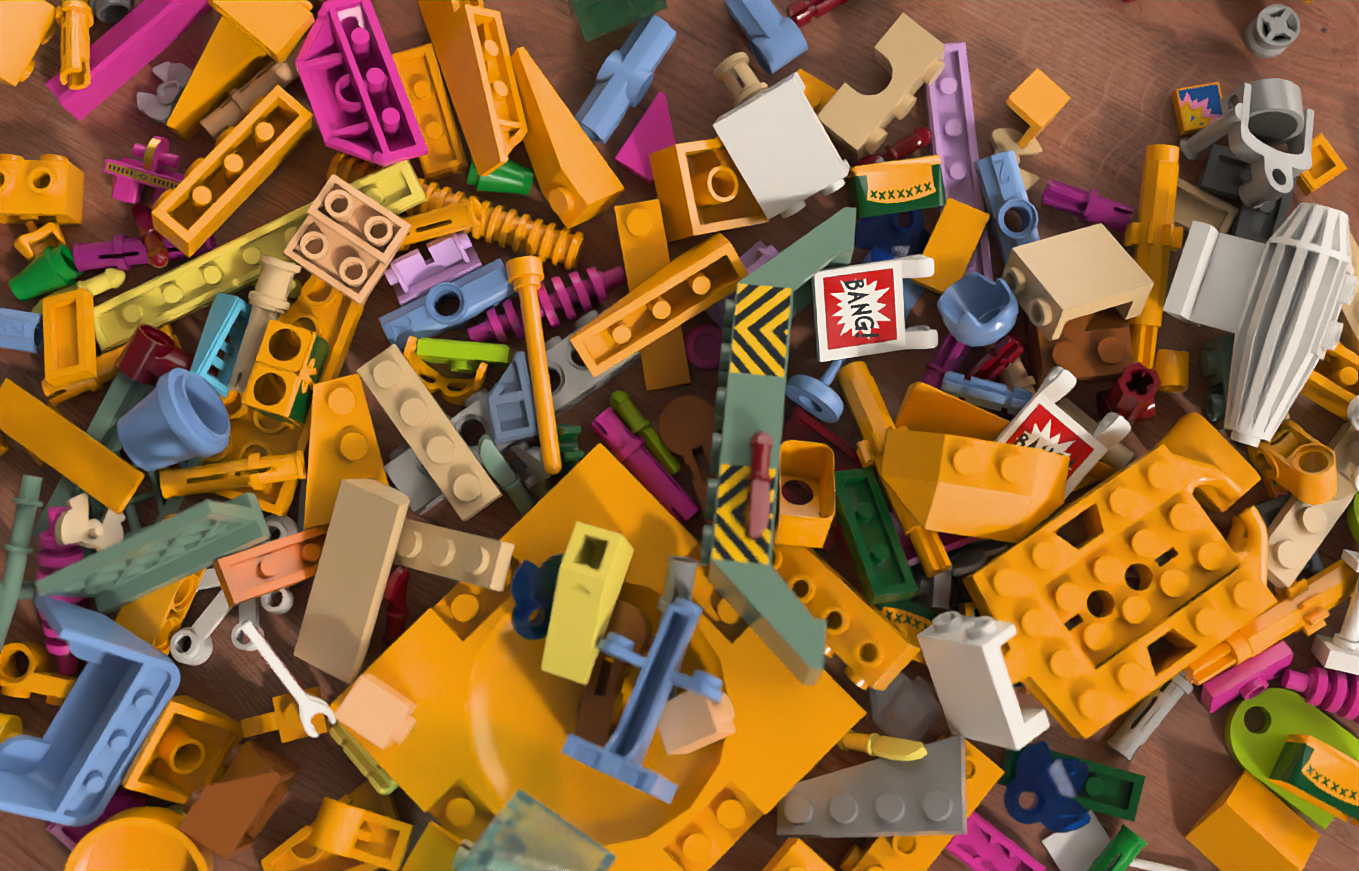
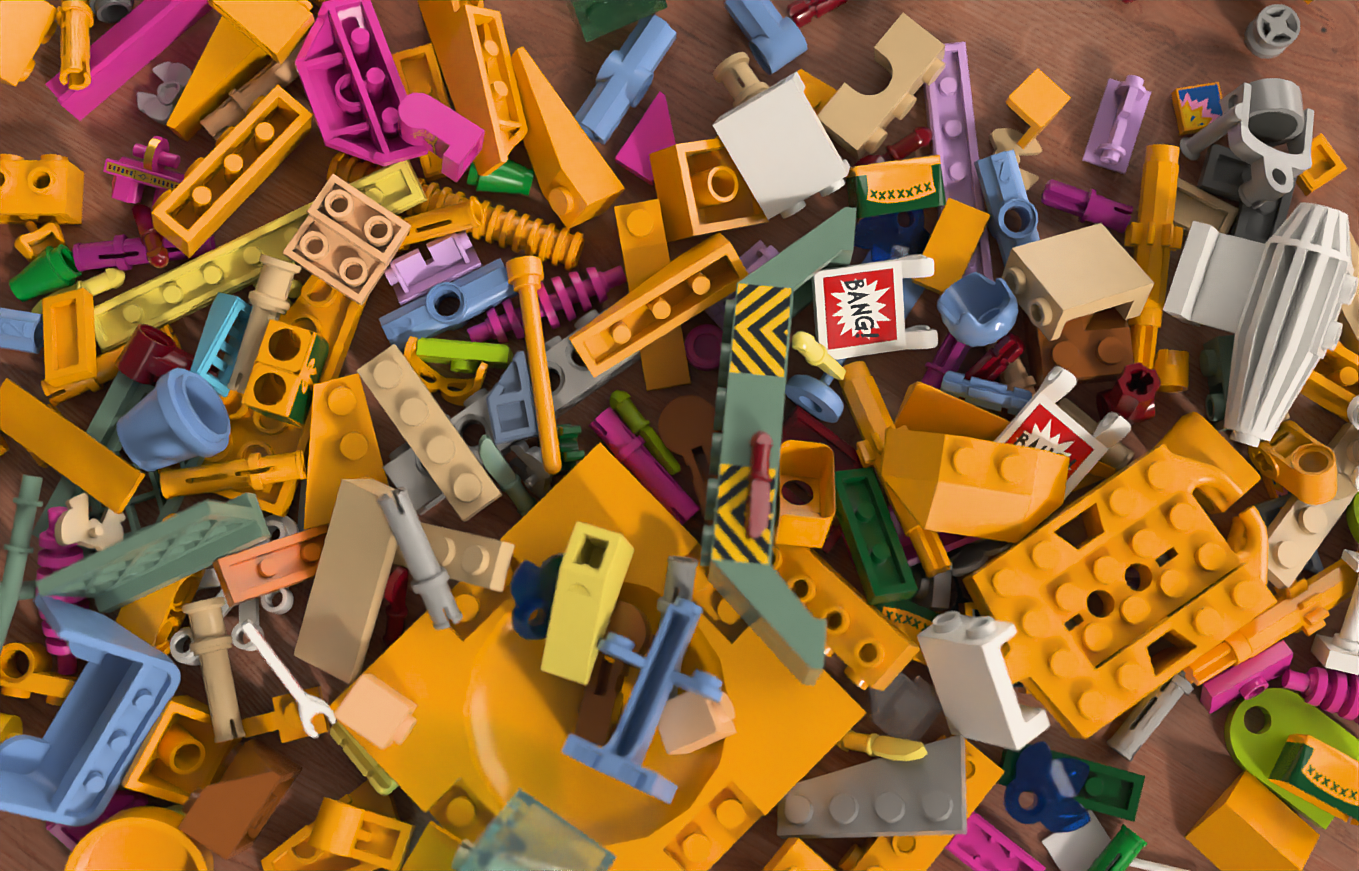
none -> tan pin [182,597,246,743]
none -> light grey pin [377,487,463,630]
none -> dark pink leg [398,93,485,182]
none -> light yellow piece [792,331,846,380]
none -> lavender hinge [1082,75,1151,174]

